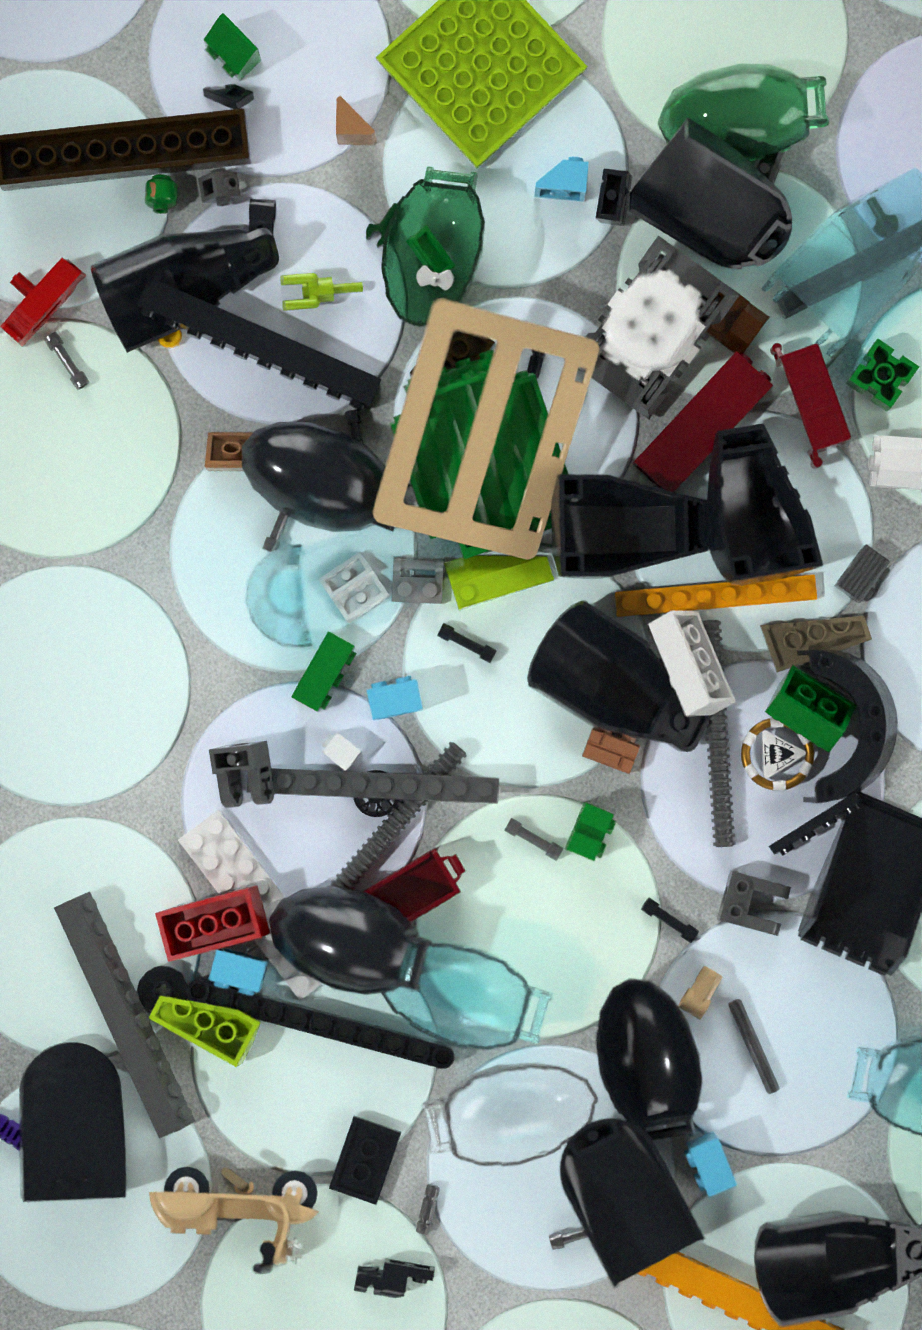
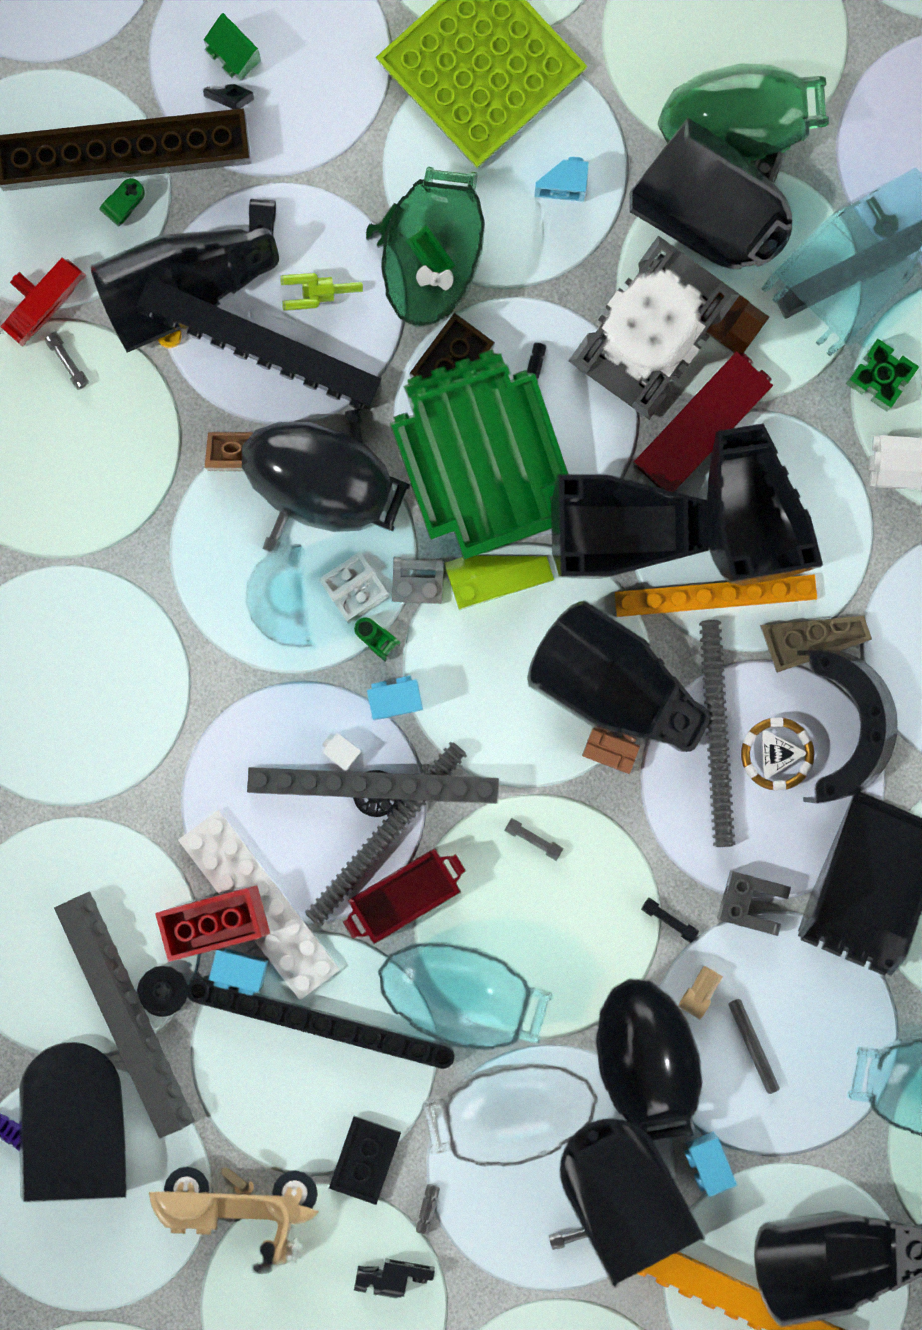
green head [144,174,178,214] -> none
lime wedge [149,996,261,1067] -> none
dark grey brick [198,168,241,206] -> none
dark grey brick [209,741,274,808] -> none
black windscreen [269,886,432,995] -> none
green brick [291,631,357,712] -> none
medium nougat slope [336,95,377,145] -> none
tan door [373,299,599,559] -> none
black bar [437,623,497,663] -> none
green brick [565,802,616,862] -> none
black brick [595,169,633,226] -> none
white brick [648,611,736,716] -> none
green brick [765,665,856,752] -> none
black plate [769,792,862,856] -> none
dark red container [770,343,851,469] -> none
dark grey brick [834,544,890,603] -> none
none -> green piece [99,178,145,227]
none -> green piece [354,617,401,662]

